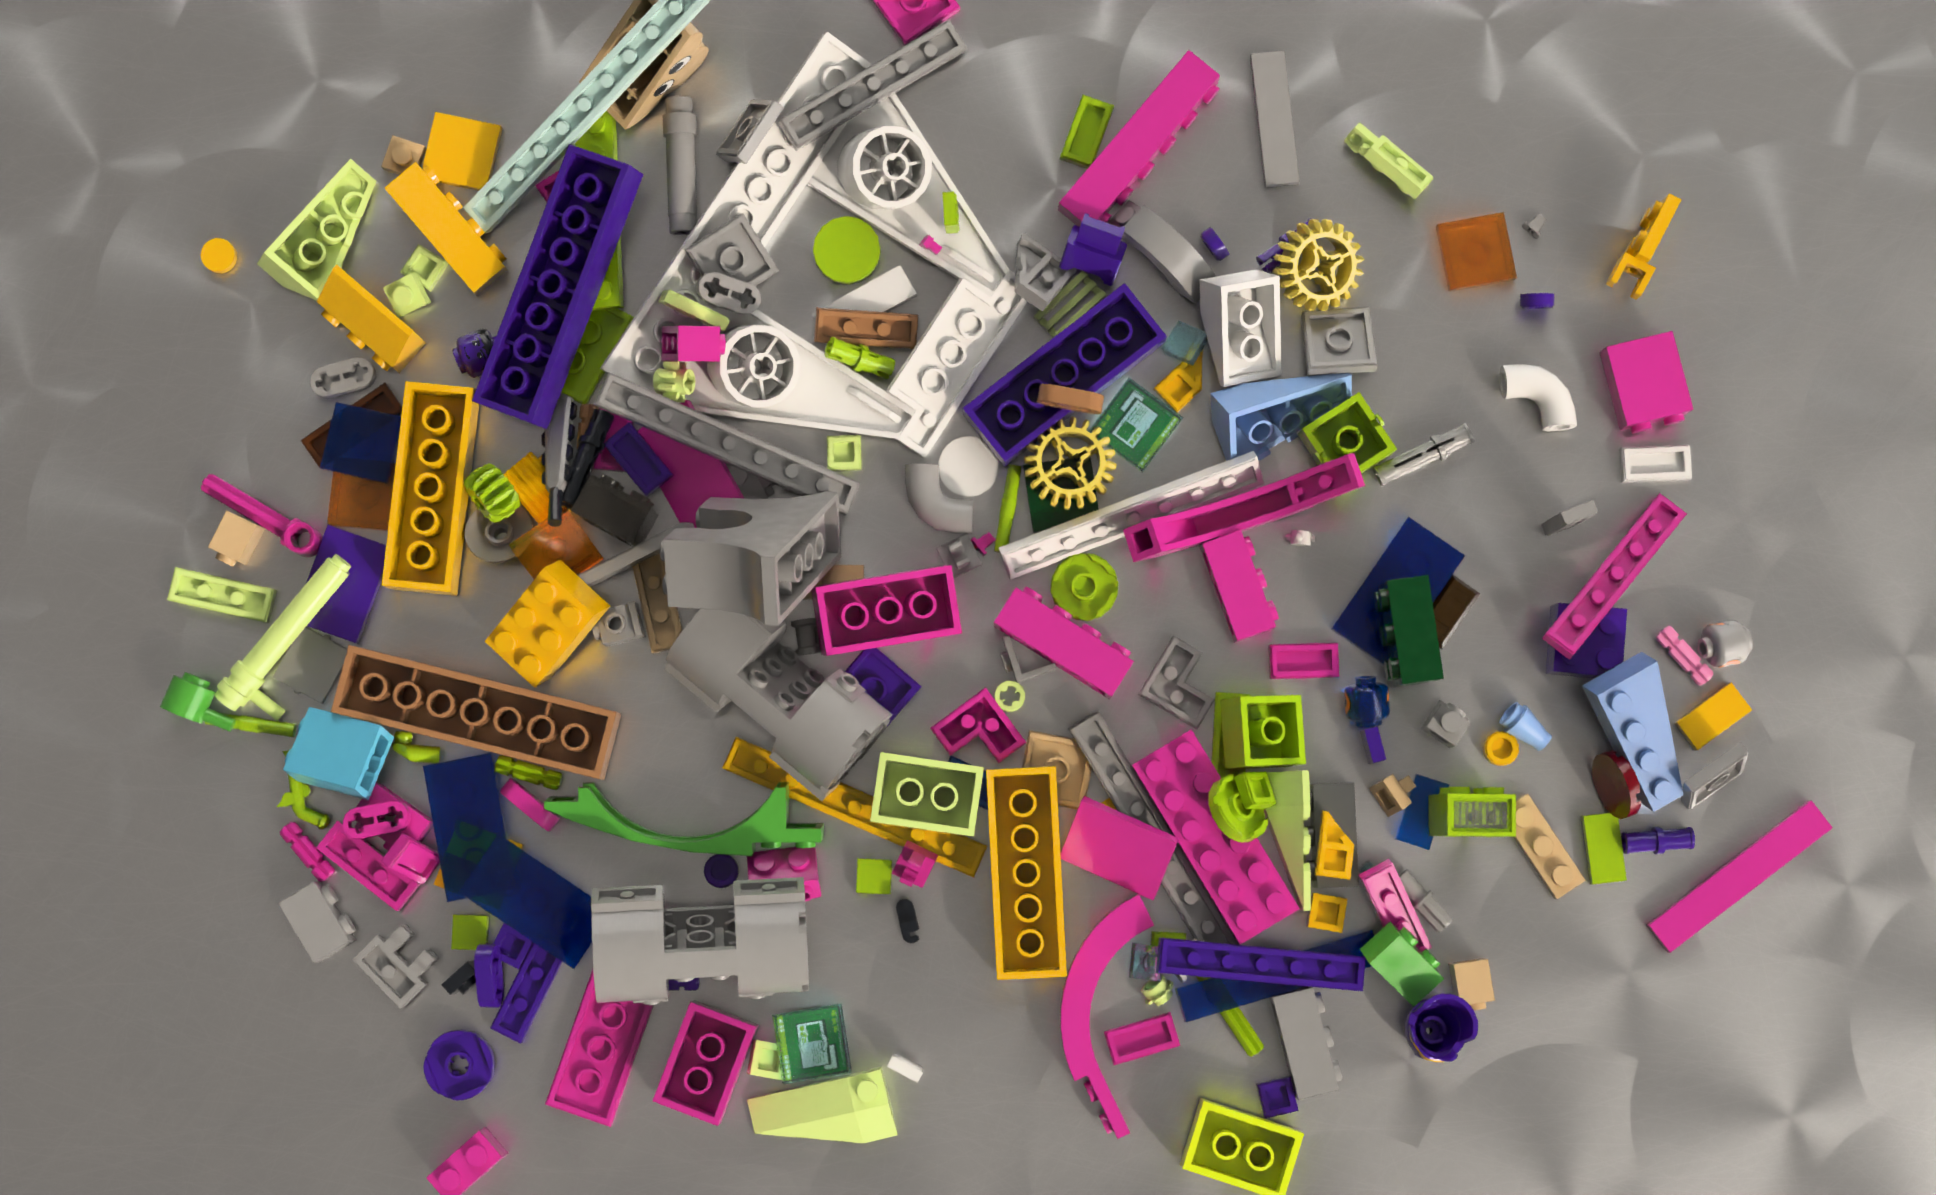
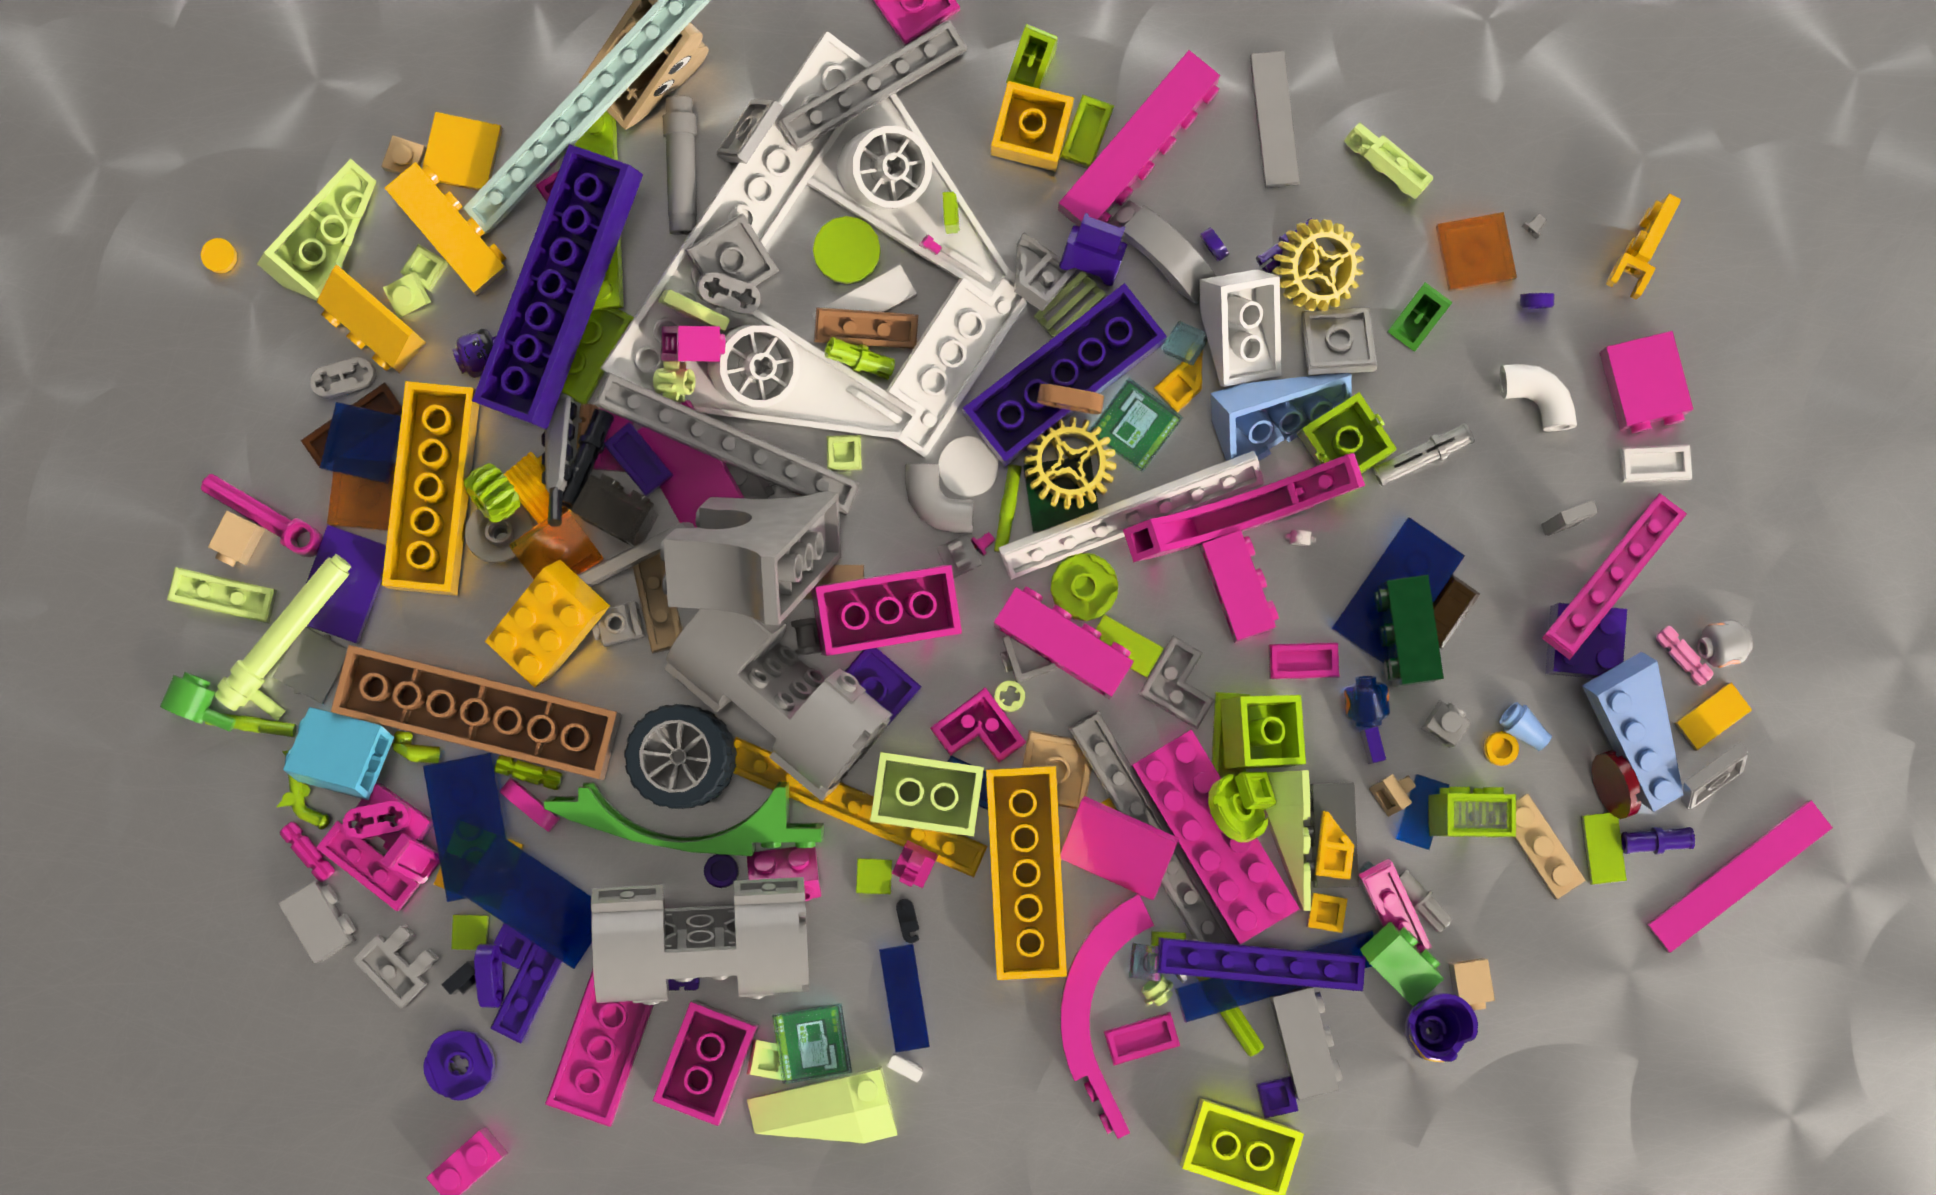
none -> wheel [624,704,737,809]
none -> clear blue tile [879,944,930,1053]
none -> yellow brick [991,81,1074,172]
none -> lime slope [1006,24,1058,89]
none -> lime tile [1096,614,1164,678]
none -> bright green slope [1388,282,1452,352]

